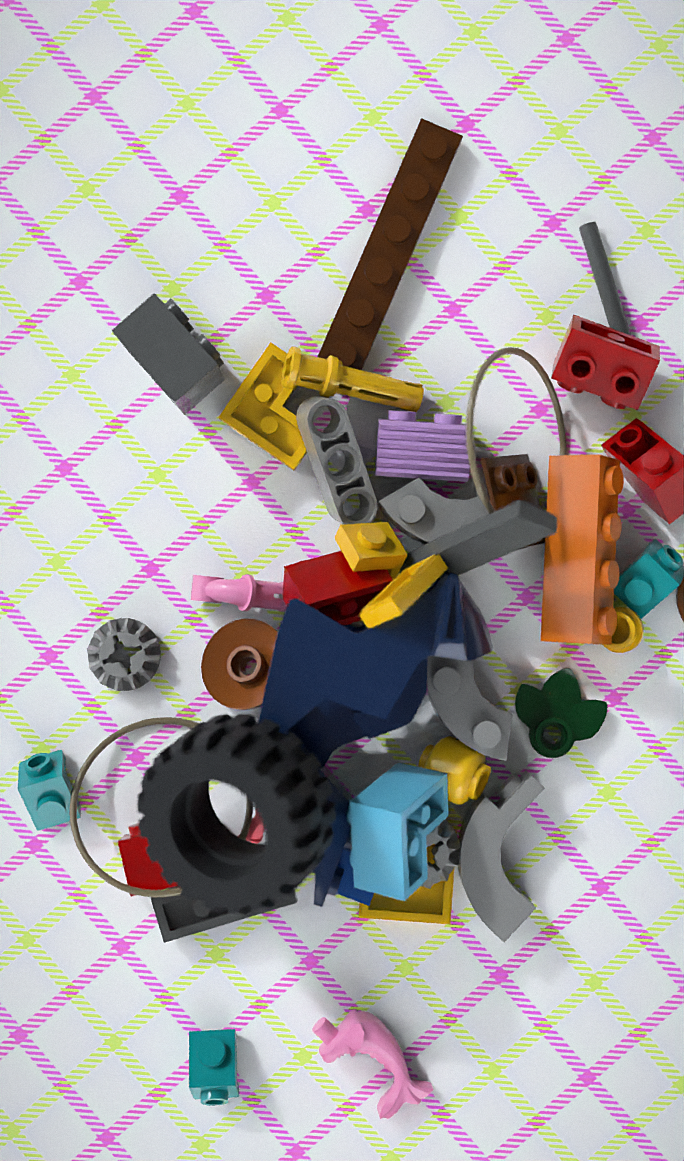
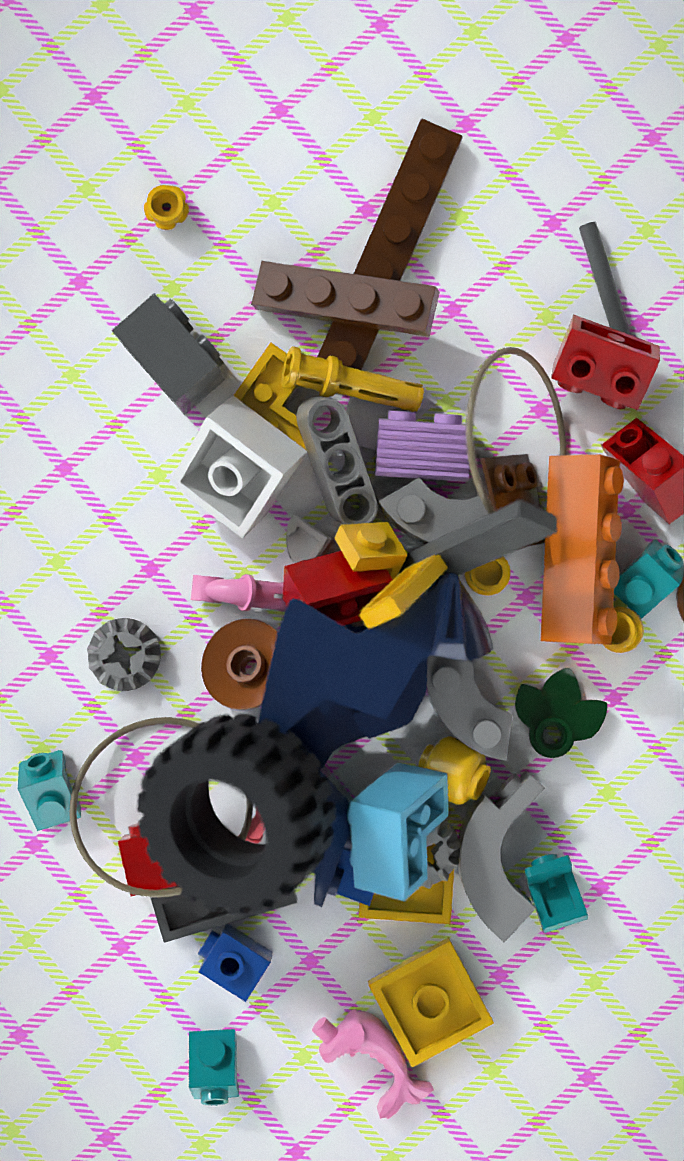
none -> yellow plate [144,185,189,230]
none -> white brick [169,395,307,539]
none -> blue brick [197,924,273,1002]
none -> reddish brown plate [251,261,440,337]
none -> white tile [286,513,332,563]
none -> yellow plate [368,937,494,1068]
none -> yellow plate [464,556,511,596]
none -> teal bracket [525,854,588,933]

